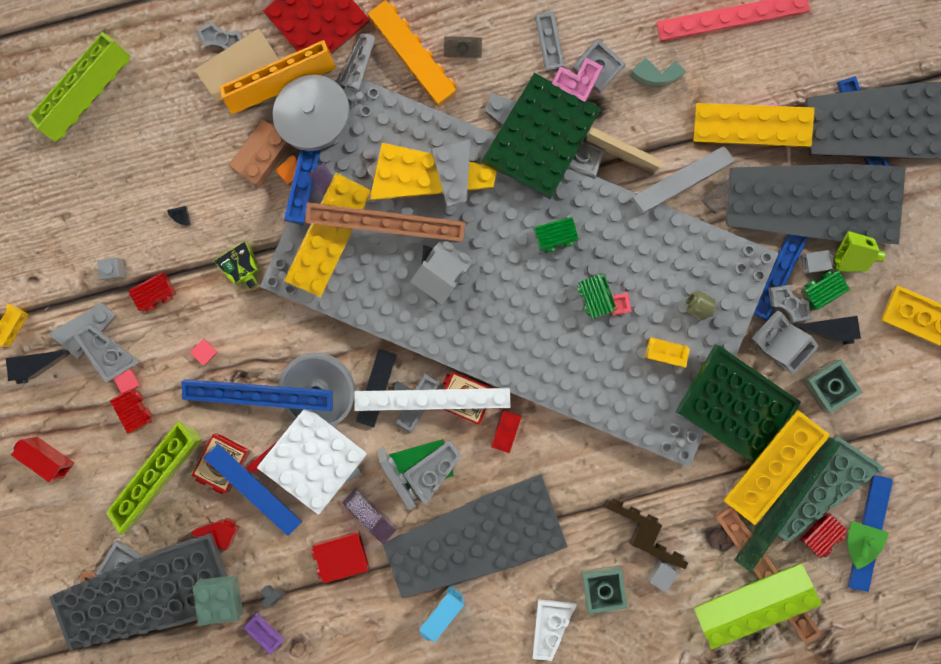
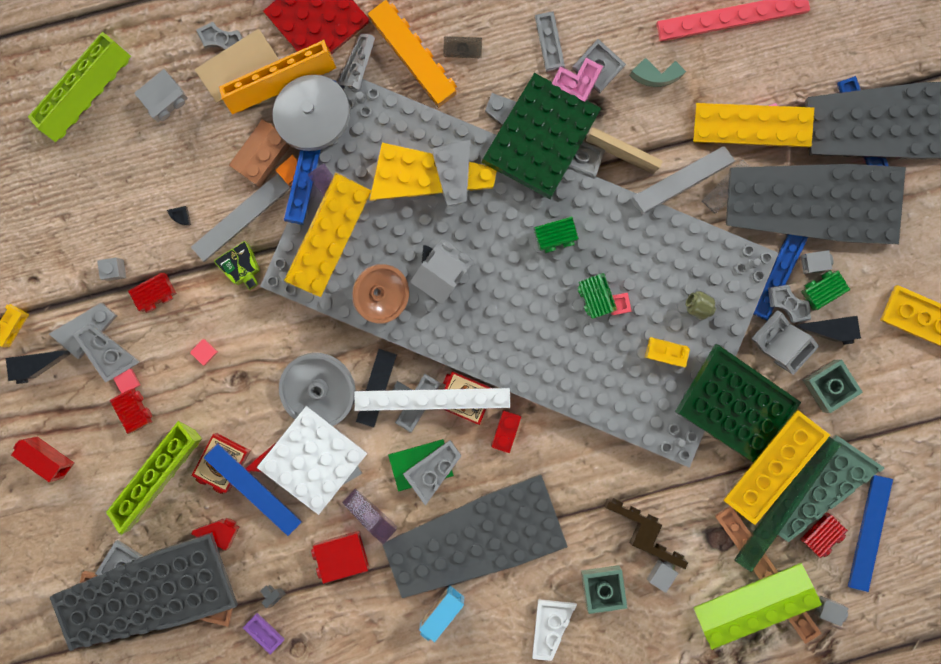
blue plate [181,379,333,411] -> none
sand green brick [193,575,243,626] -> none
nougat plate [305,202,465,242] -> none
light grey wing [377,446,416,510] -> none
lime torso [833,231,885,272] -> none
bright green shield [847,521,889,570] -> none
none -> light grey piece [134,69,188,122]
none -> light grey tile [191,173,291,262]
none -> nougat dish [353,264,409,324]
none -> light grey brick [814,596,848,626]

